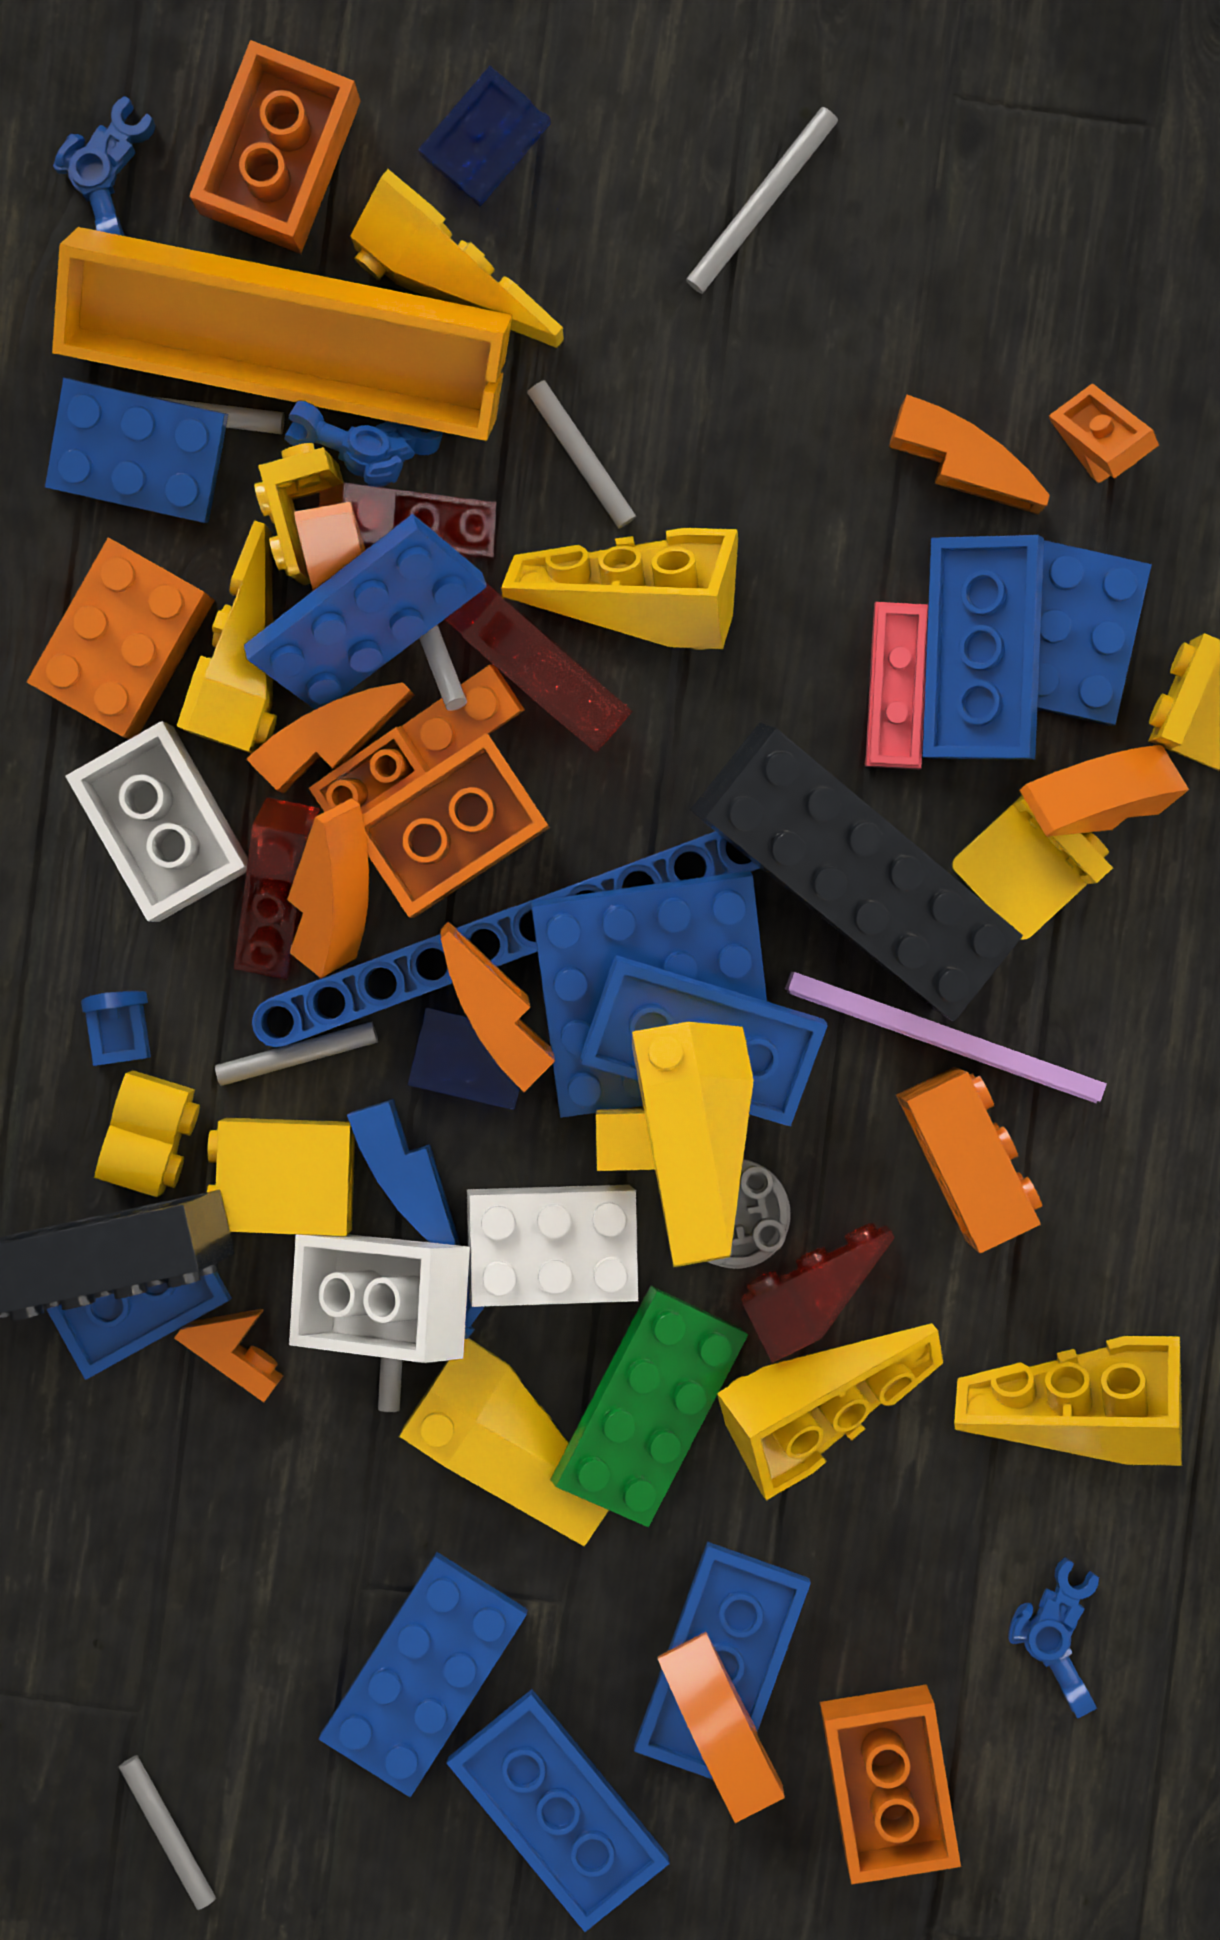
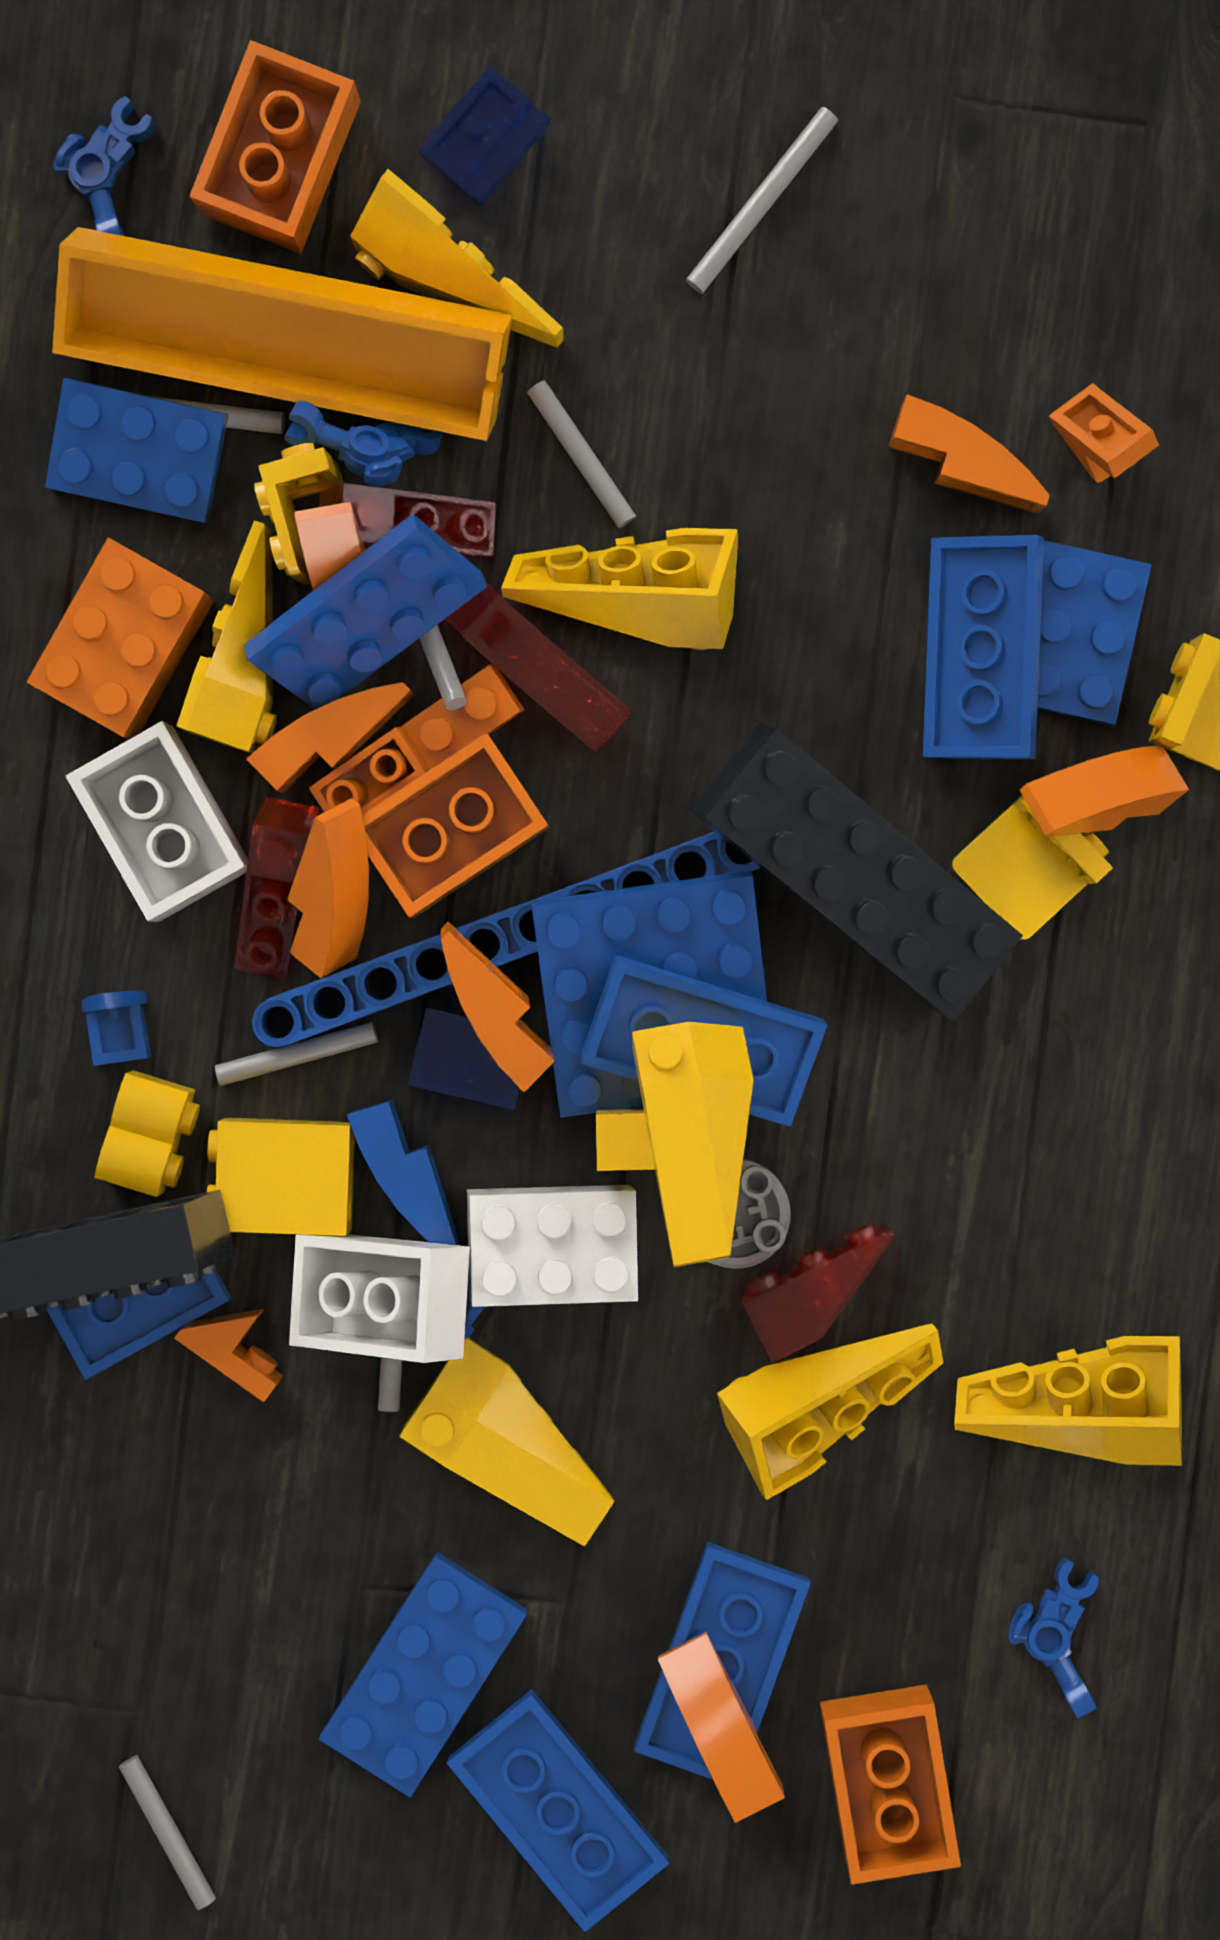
green plate [550,1286,748,1527] -> none
lavender tile [785,971,1107,1103] -> none
coral tile [865,602,929,770] -> none
orange brick [896,1067,1042,1253] -> none

